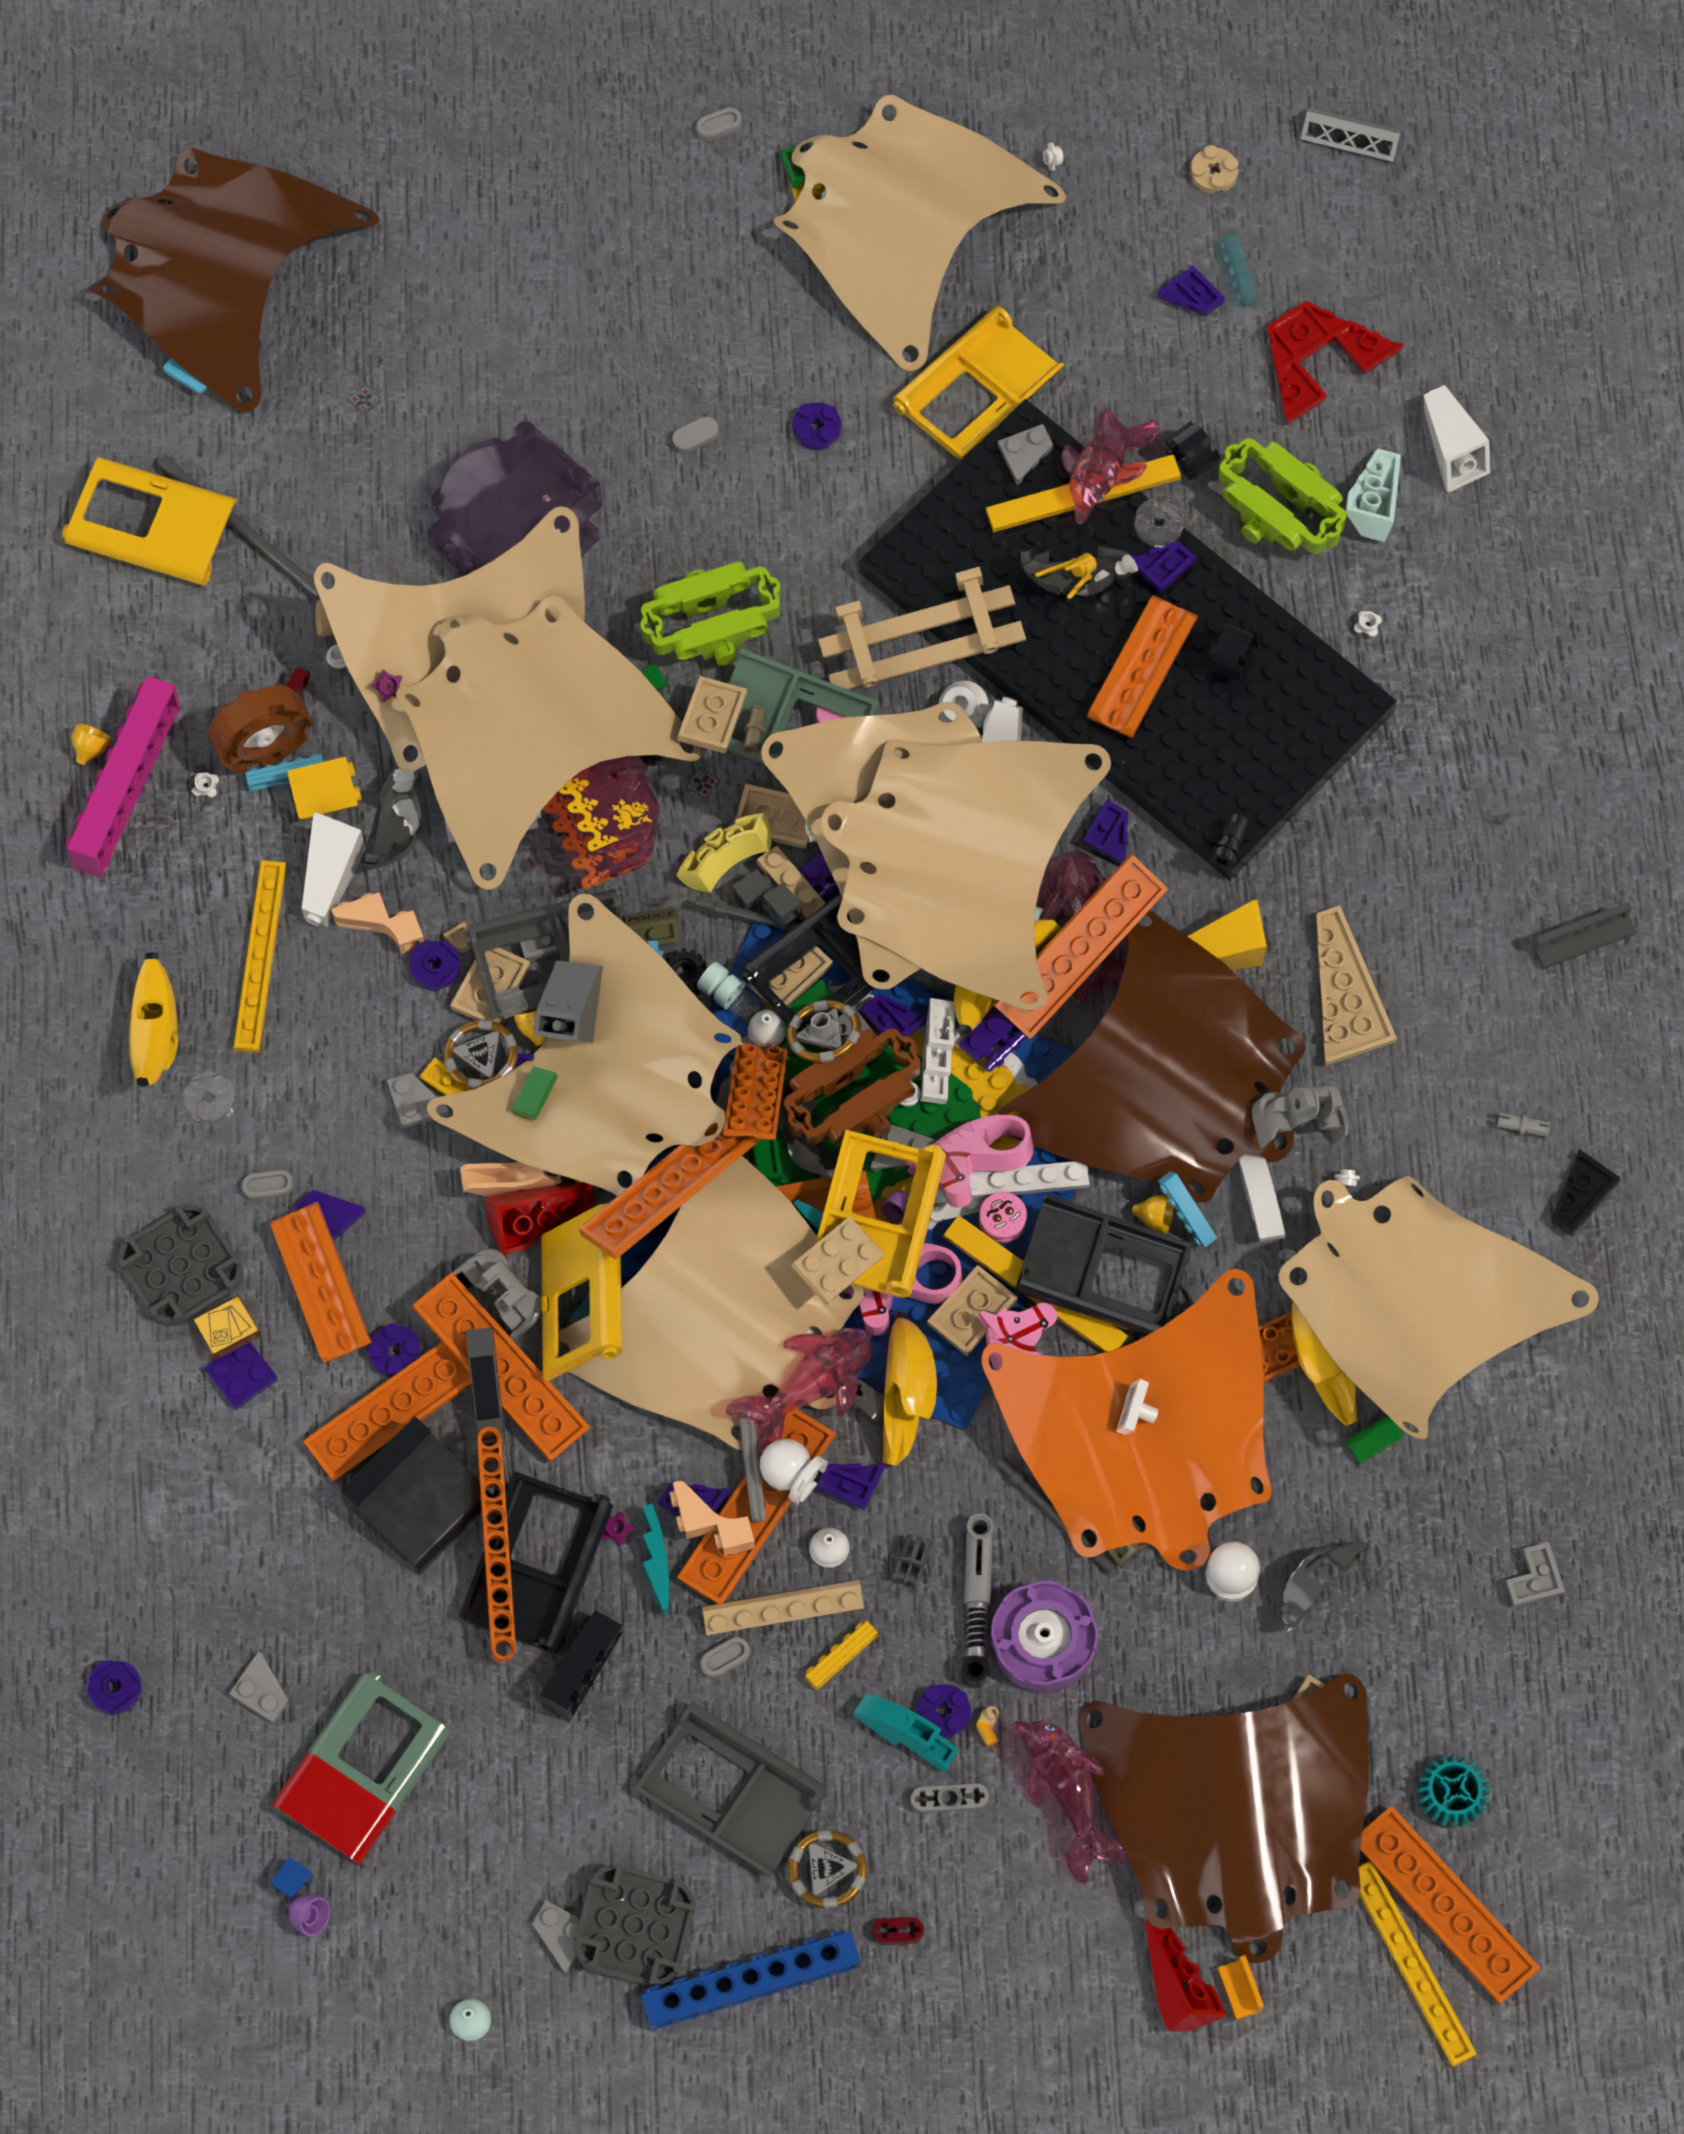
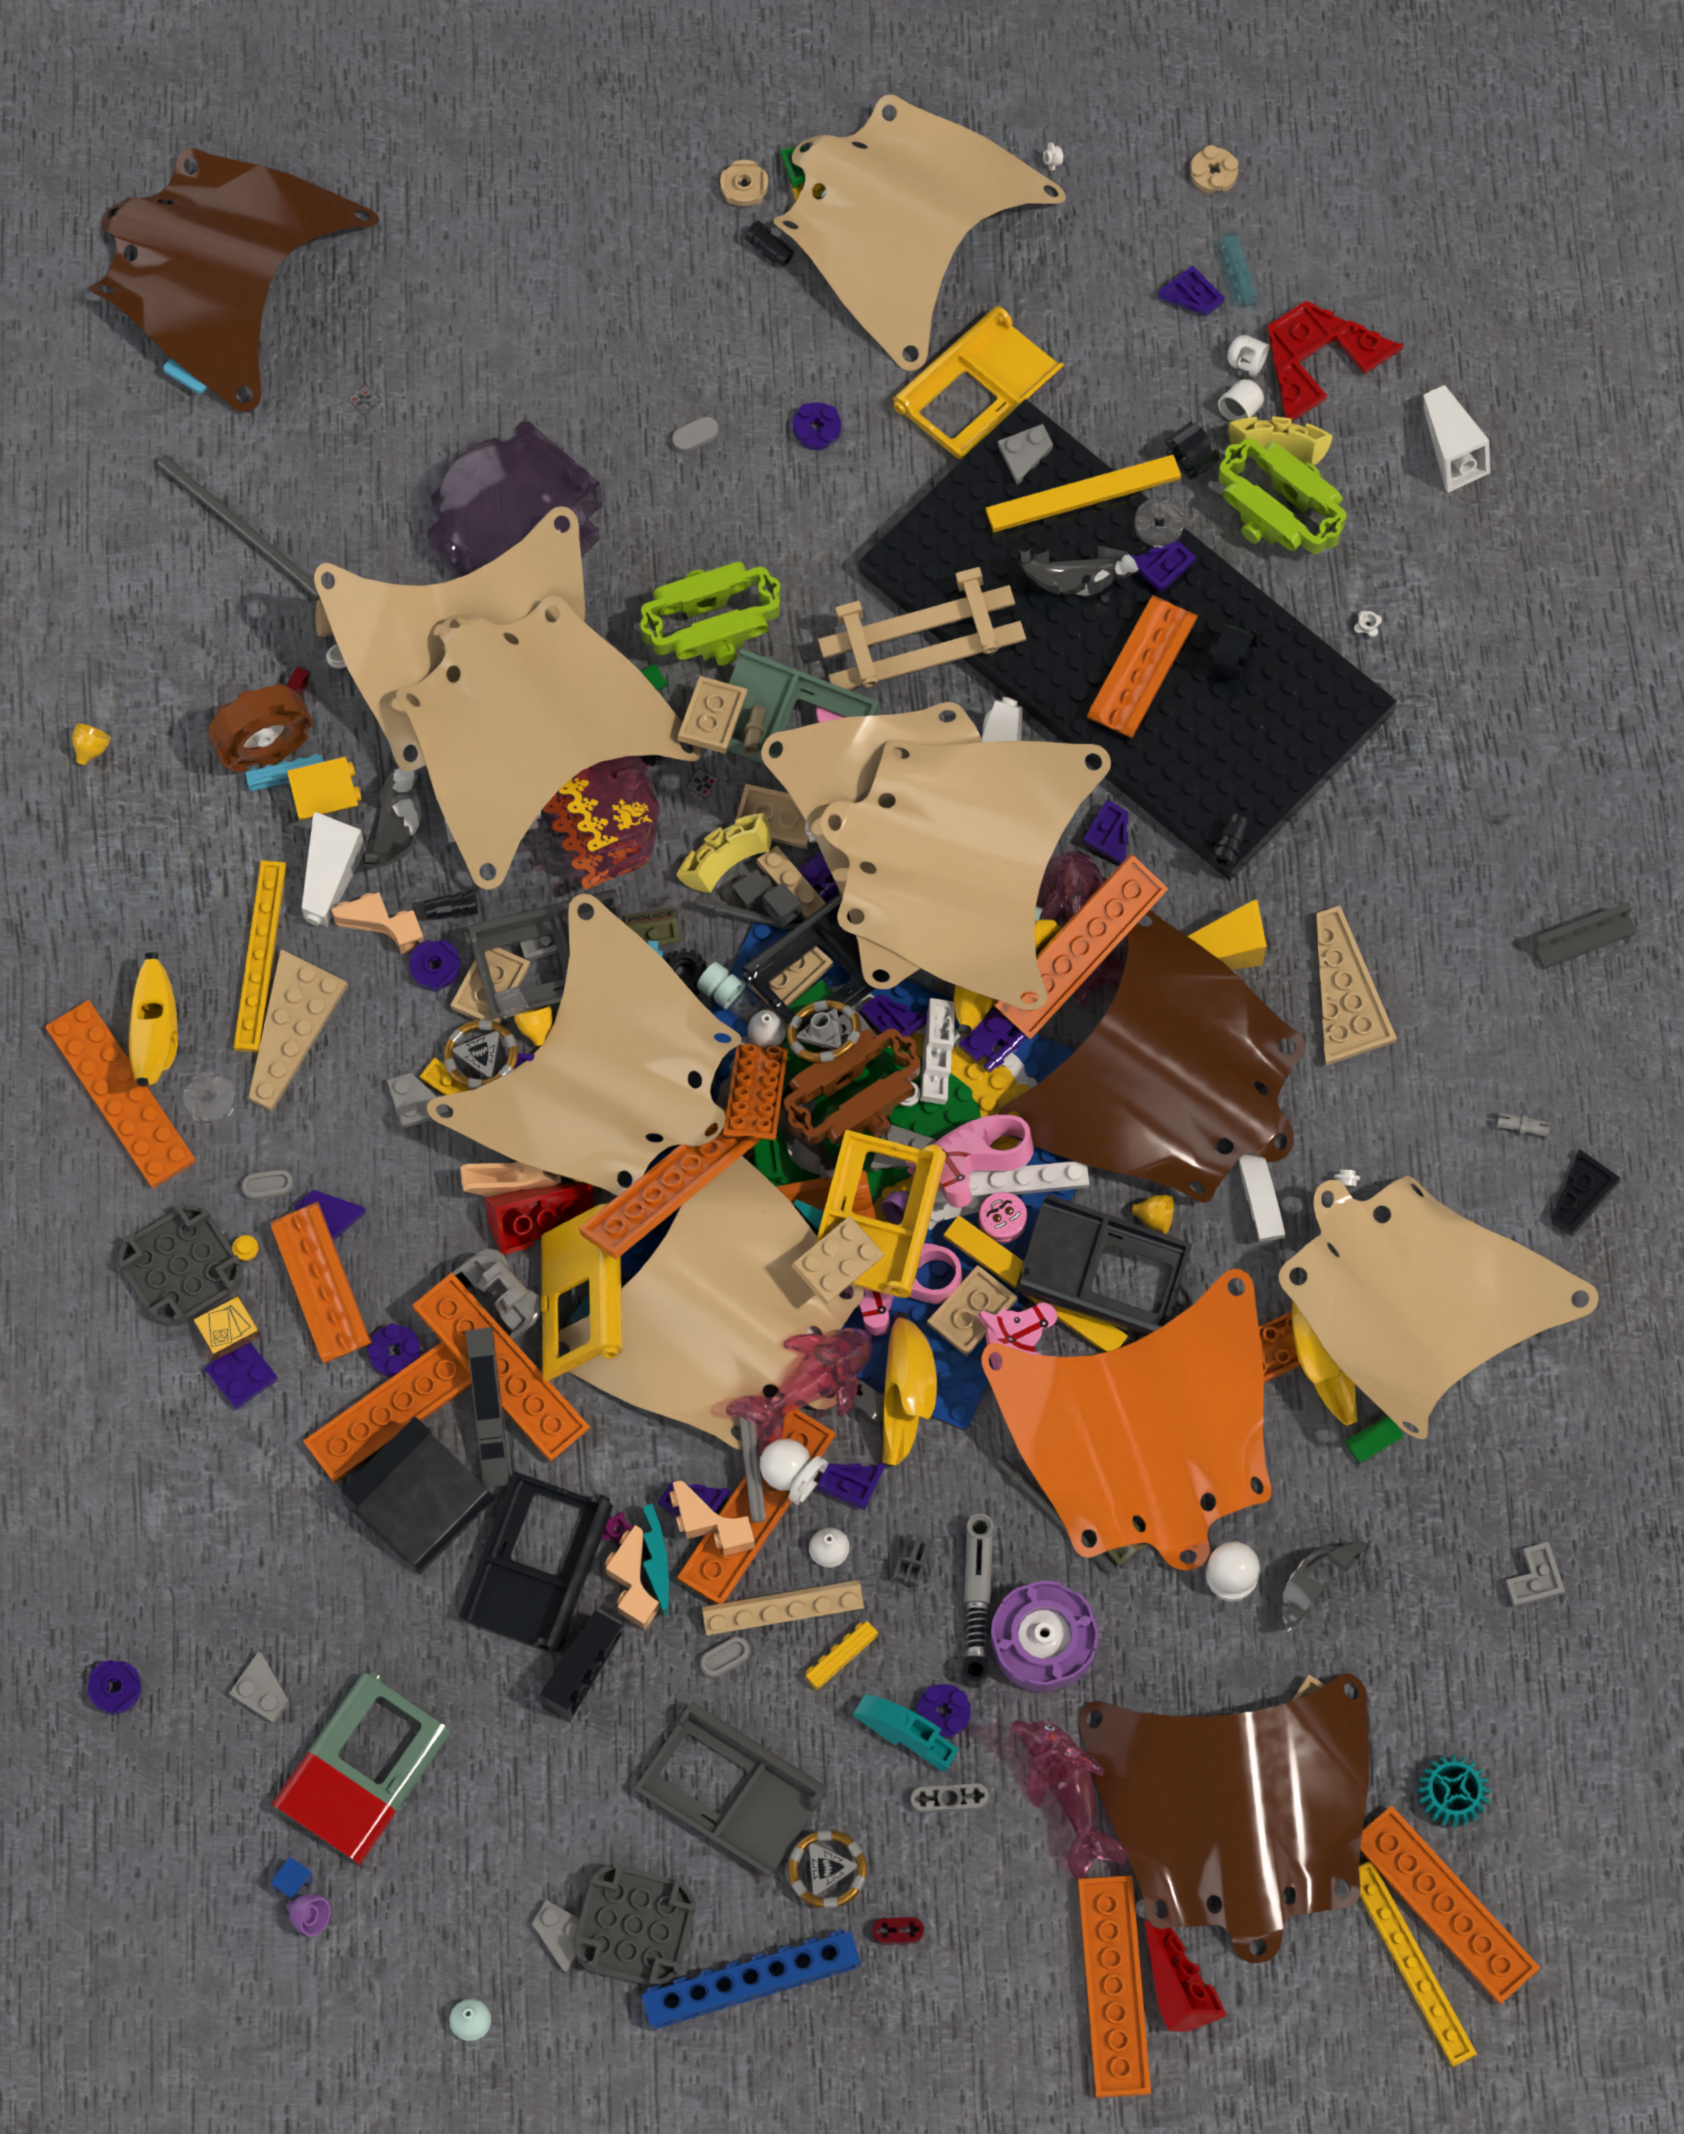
yellow piece [62,457,238,586] -> none
dark pink brick [66,676,181,878] -> none
white plate [192,773,219,798] -> none
magenta plate [371,670,402,702] -> none
tan tile [443,921,472,952] -> none
orange beam [477,1427,516,1664] -> none
green tile [511,1067,558,1120] -> none
dark grey slope [533,960,603,1043] -> none
light grey tile [696,108,742,141] -> none
white piece [938,681,991,728] -> none
arm [976,1706,999,1747] -> none
yellow plant [1034,553,1097,599] -> none
clear pink animal [1061,409,1160,524] -> none
white tile [1116,1379,1158,1435] -> none
medium azure piece [1158,1172,1217,1248] -> none
light orange panel [1217,1955,1264,2021] -> none
light grey piece [1252,1086,1349,1148] -> none
light grey fence [1301,108,1402,162] -> none
light aqua wedge [1345,449,1401,542] -> none
none -> orange plate [45,1000,196,1189]
none -> yellow plate [232,1235,259,1261]
none -> tan wing [249,949,348,1112]
none -> black axle [425,889,479,920]
none -> light nougat arch [605,1525,660,1630]
none -> tan plate [720,160,768,206]
none -> black axle [744,220,795,267]
none -> orange plate [1078,1876,1151,2099]
none -> white helmet [1218,379,1264,421]
none -> white helmet [1227,335,1269,378]
none -> light yellow brick [1229,416,1333,465]

